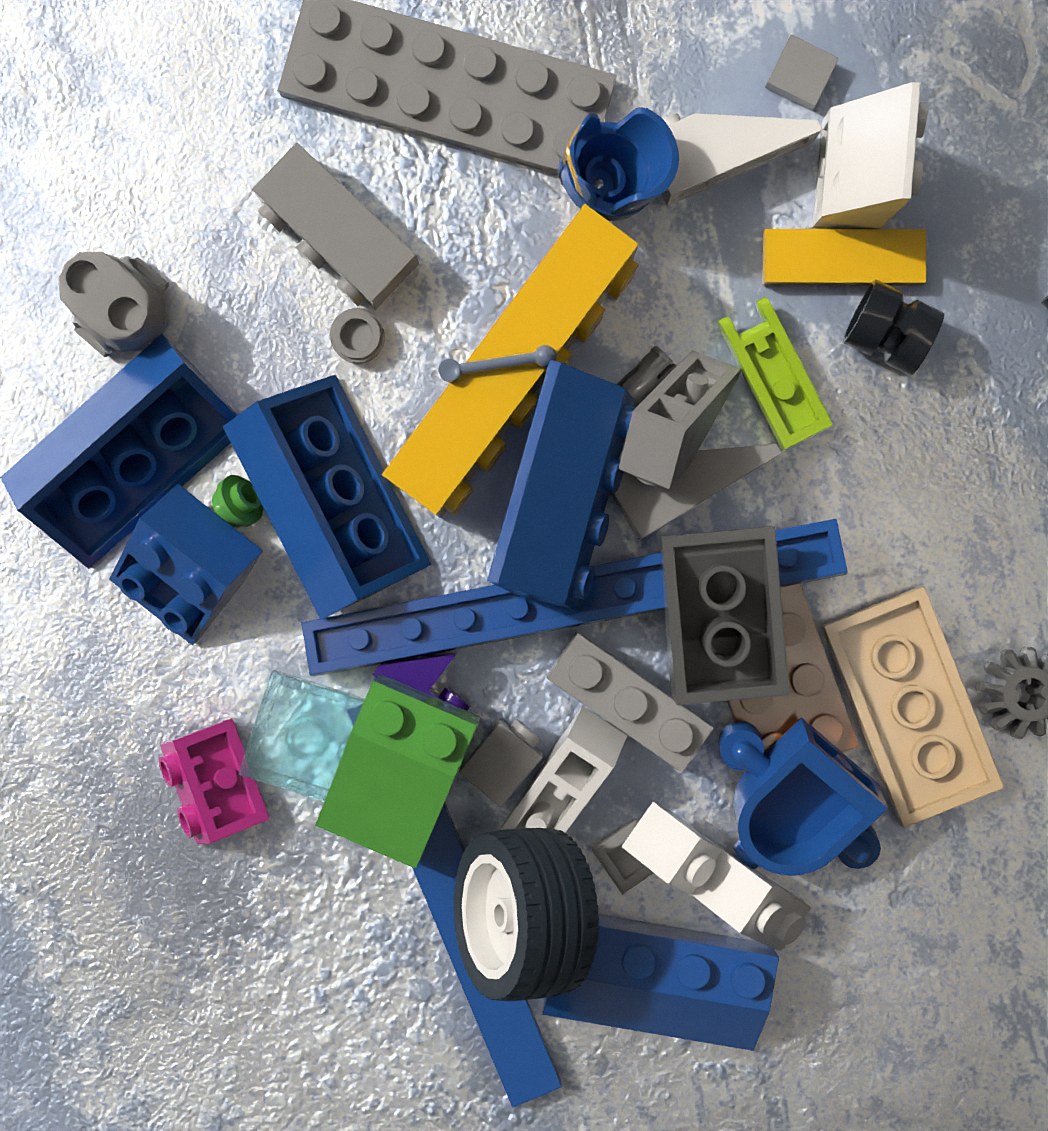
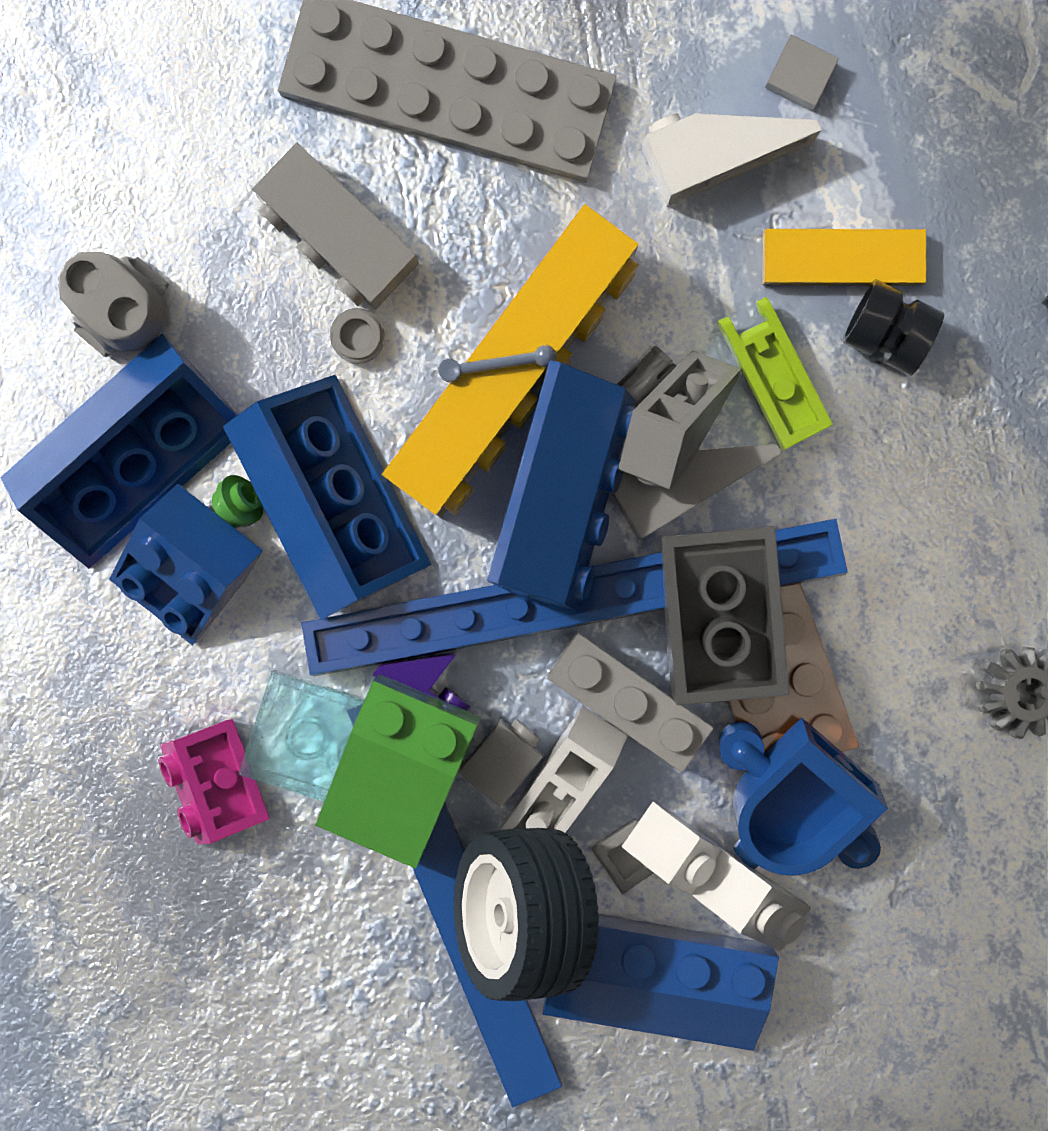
blue helmet [558,107,679,221] -> none
white slope [813,82,928,229] -> none
tan plate [821,586,1004,828] -> none

